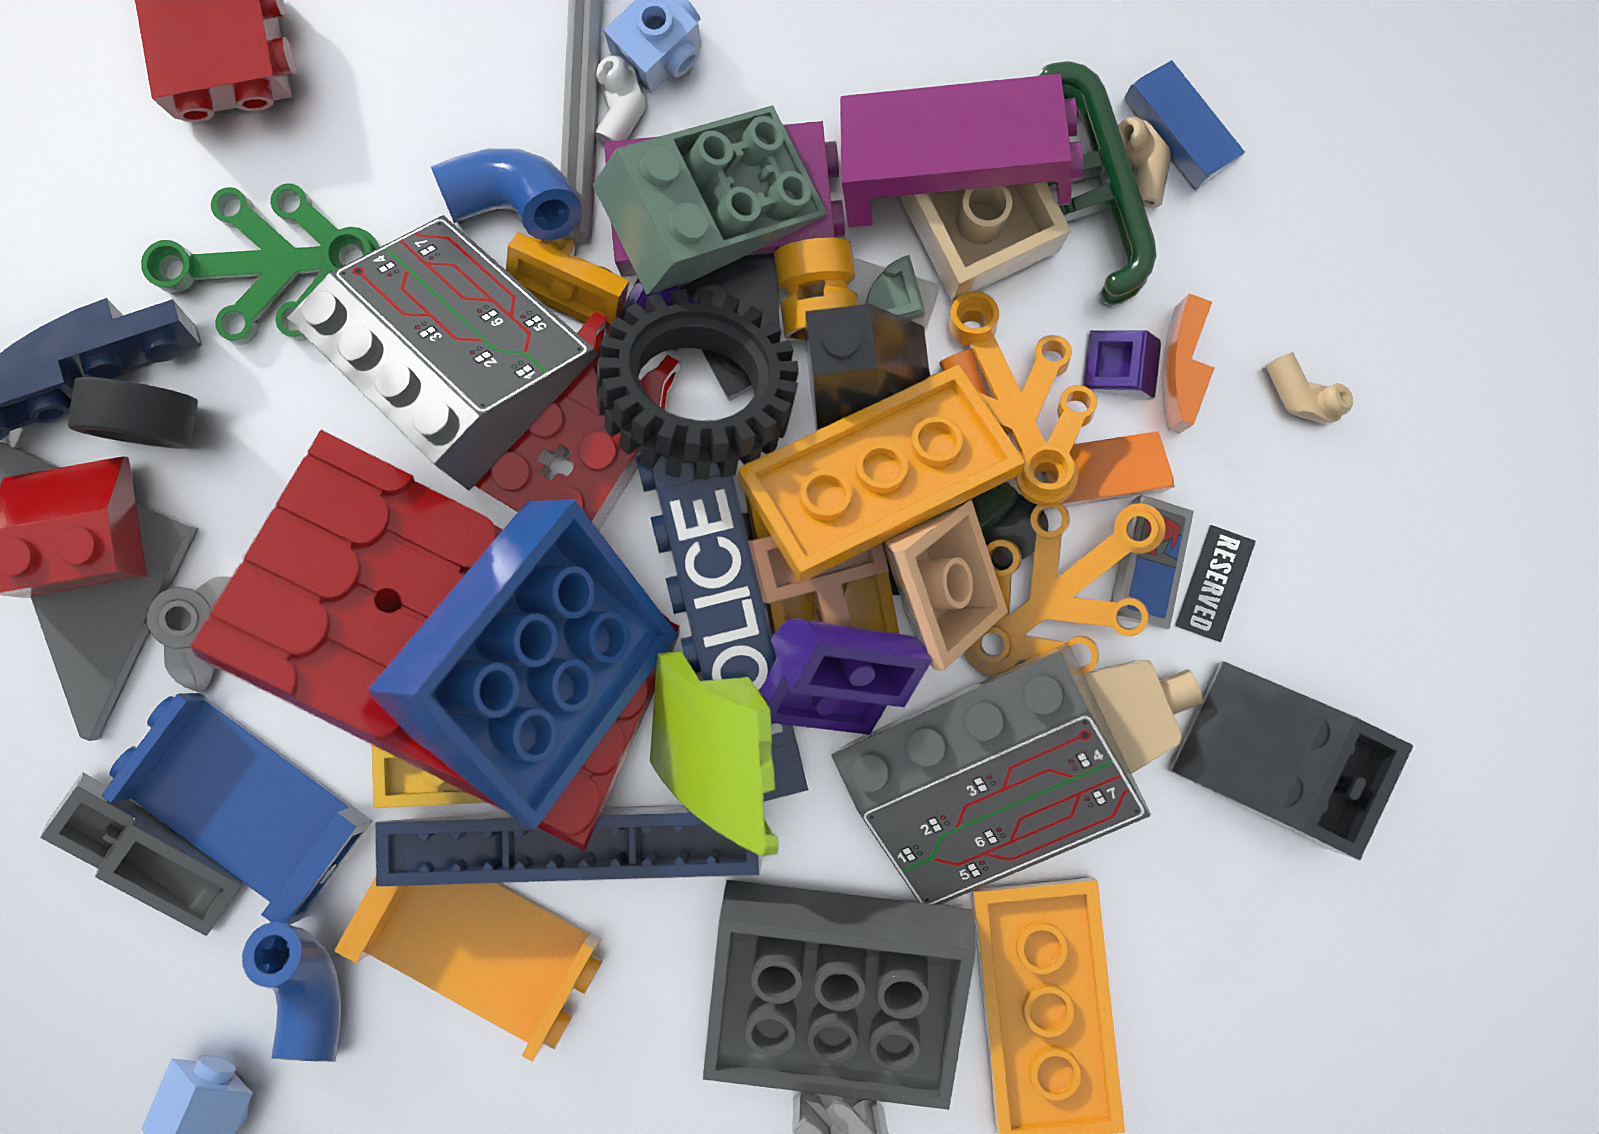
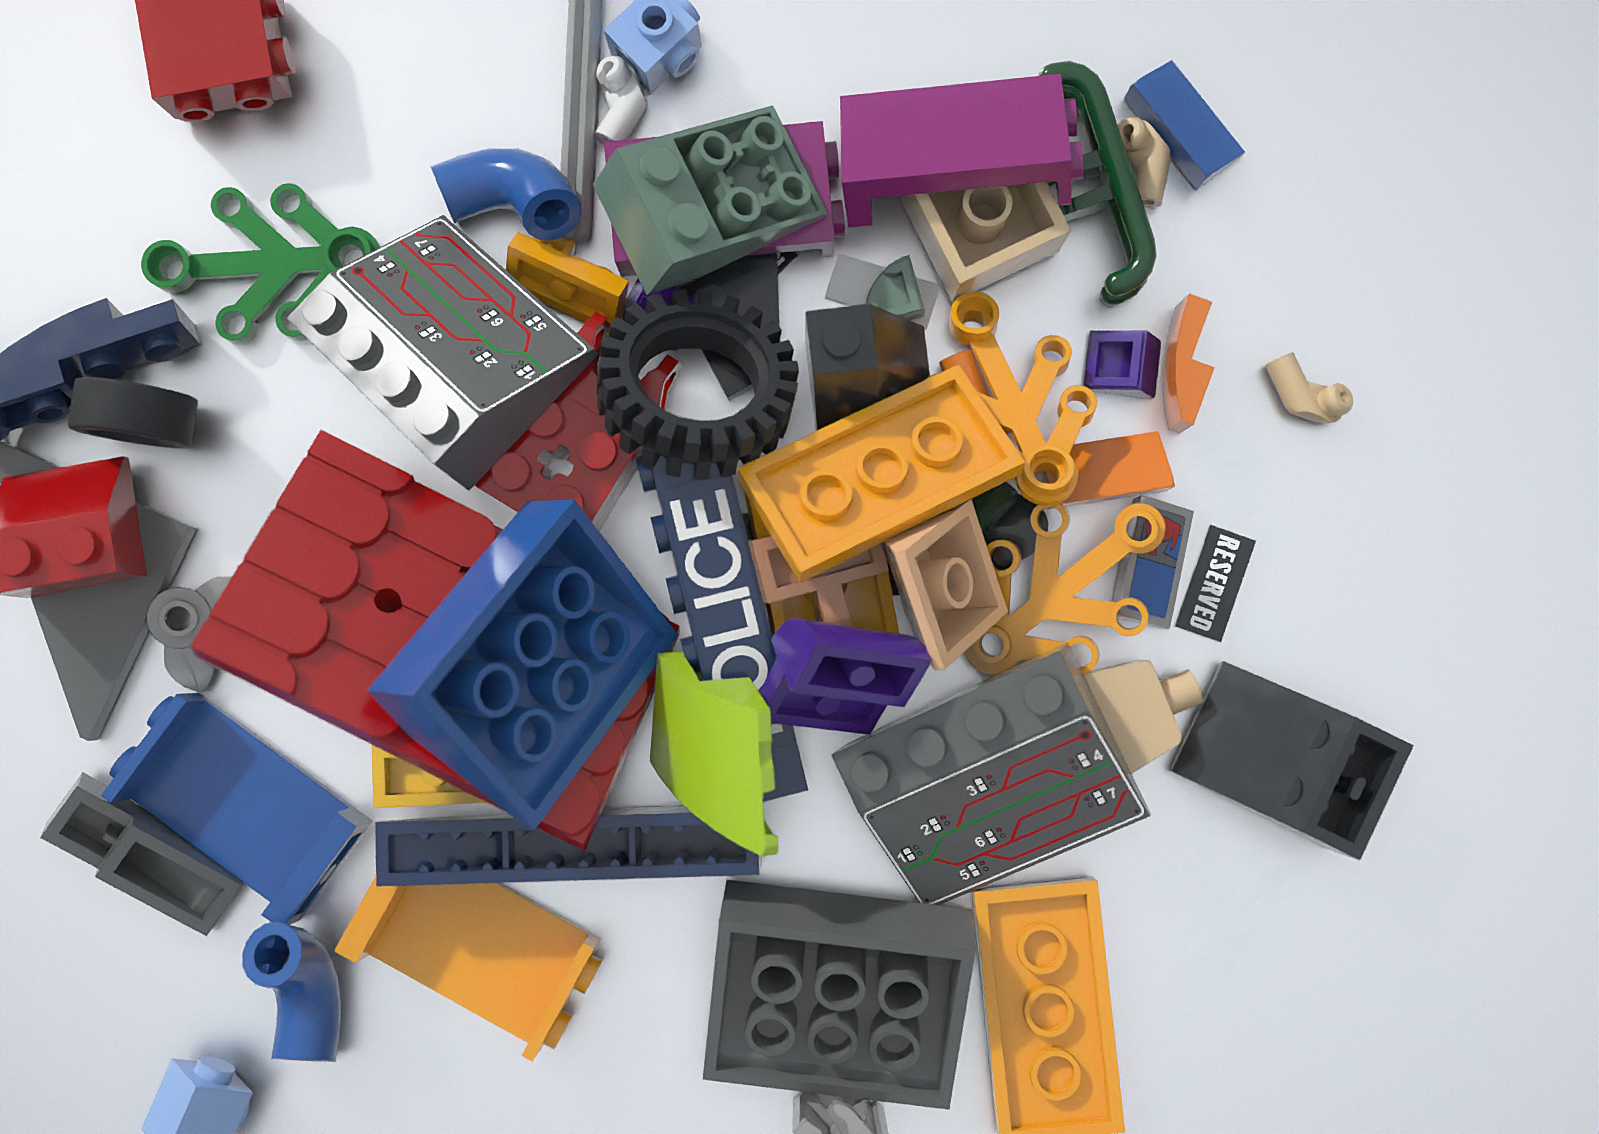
light orange wheel [774,238,859,341] -> none

